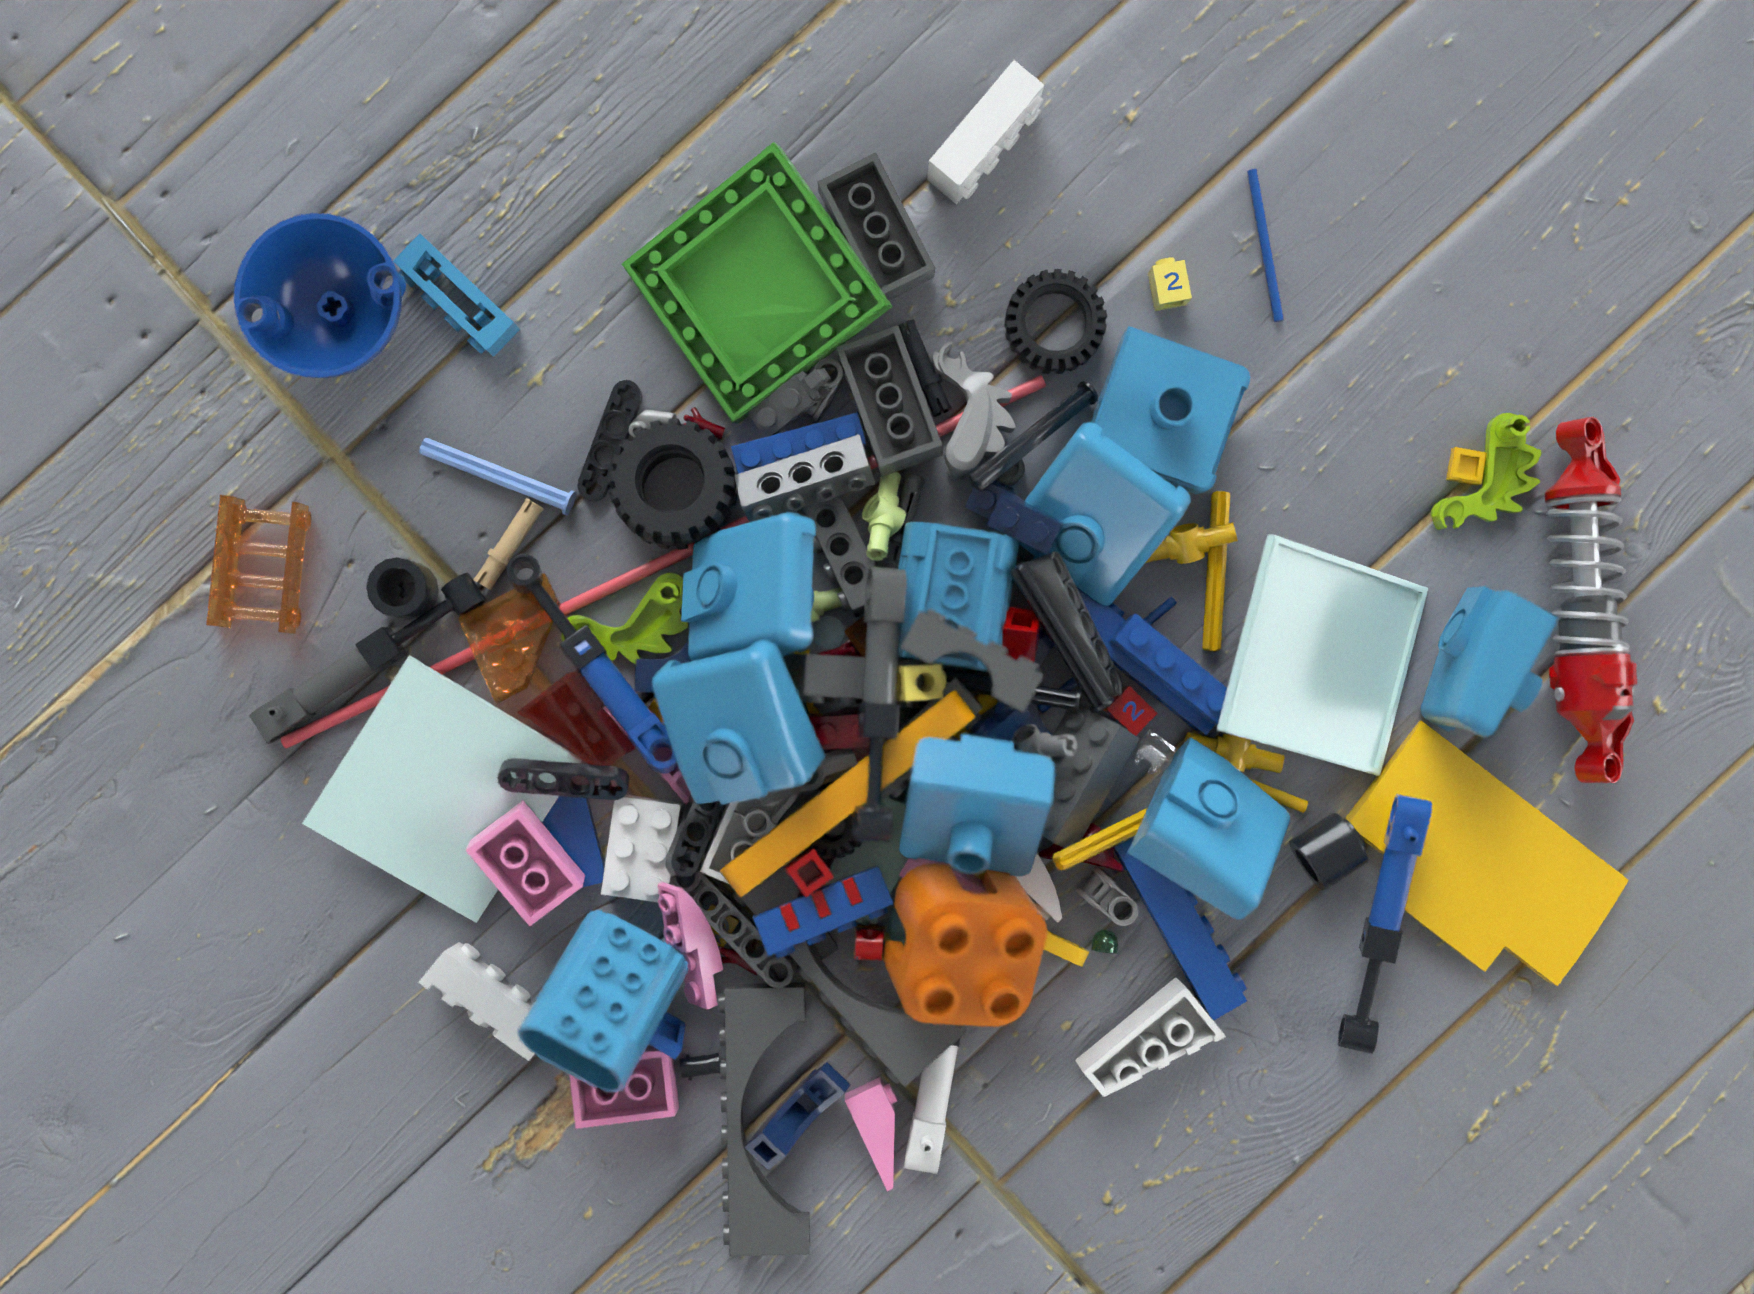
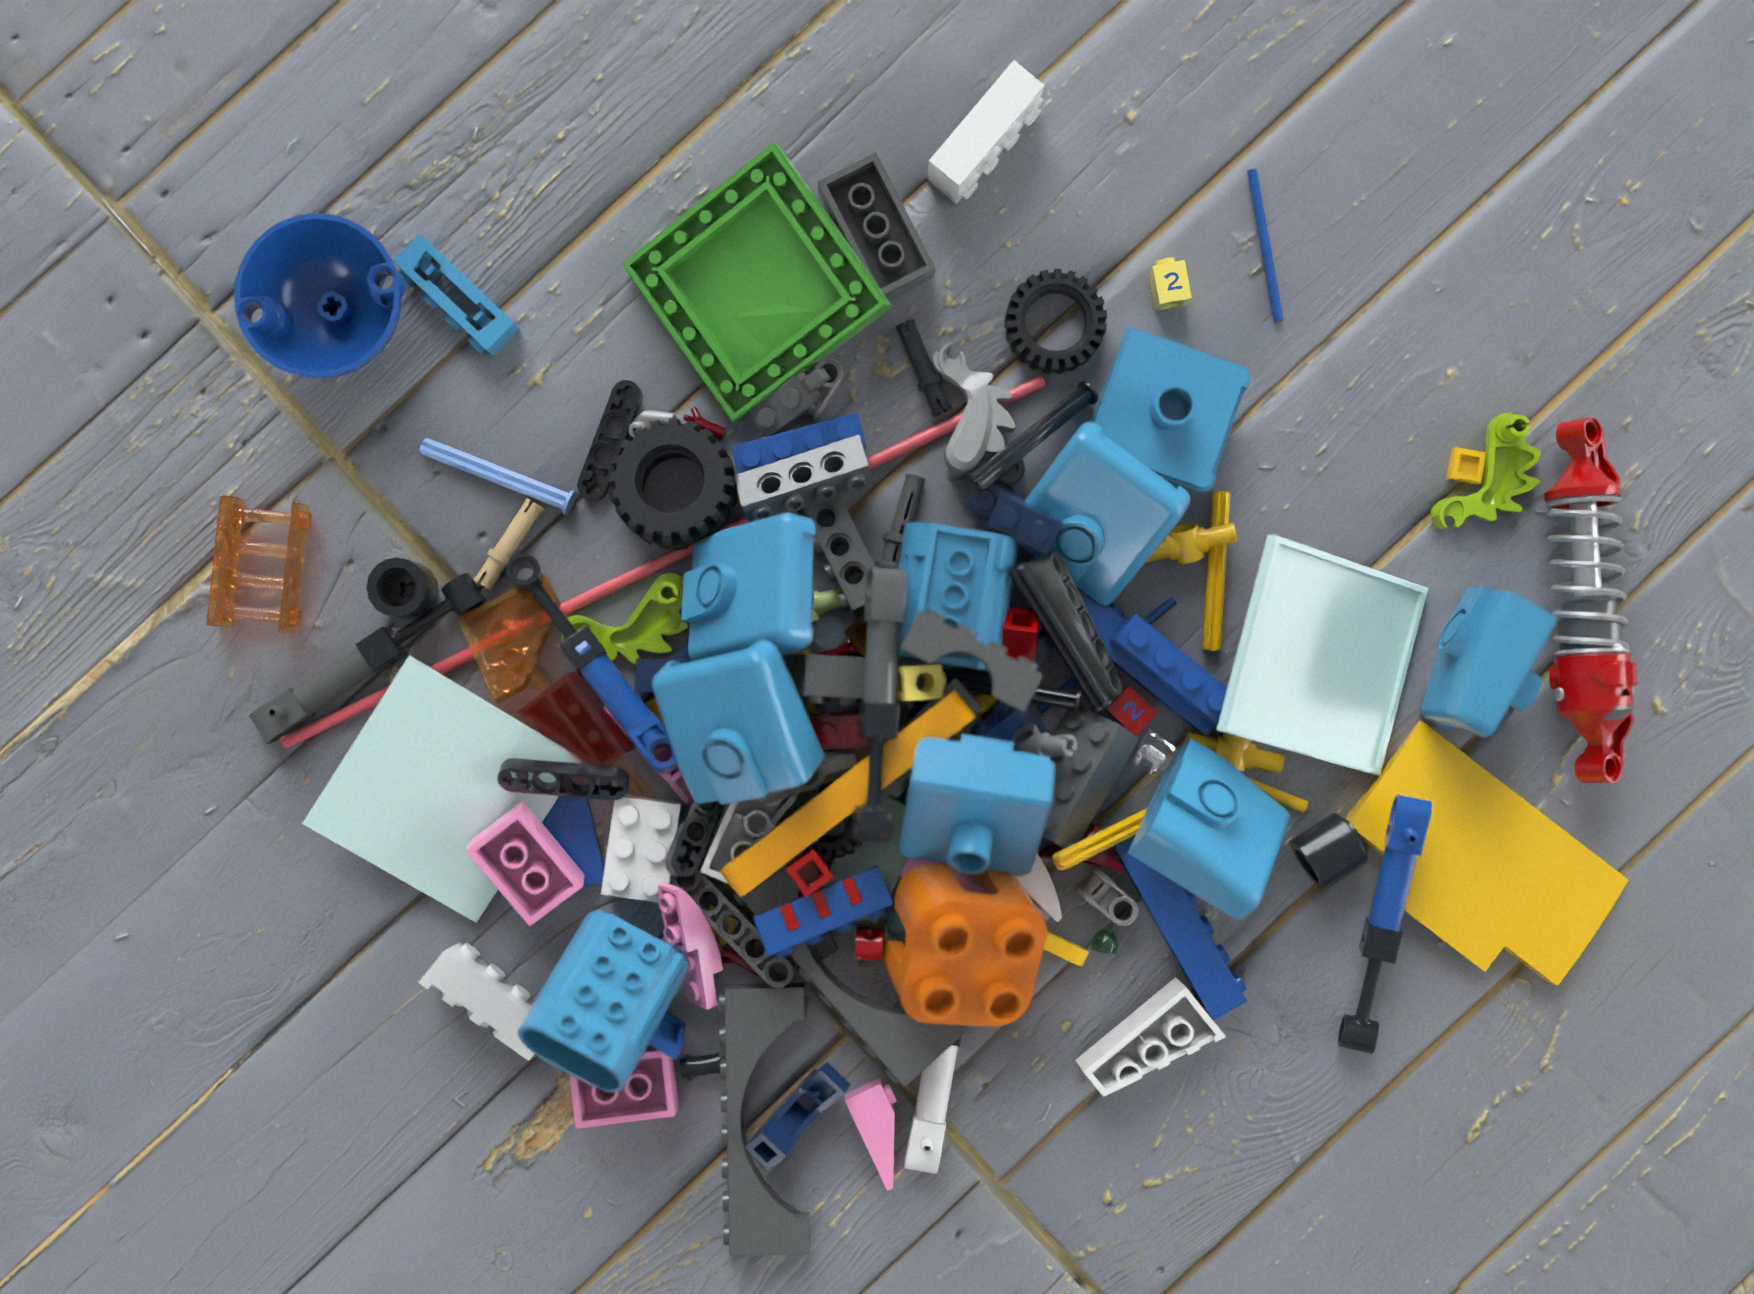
dark grey brick [836,325,943,477] -> none
yellowish green pin [862,472,906,561] -> none

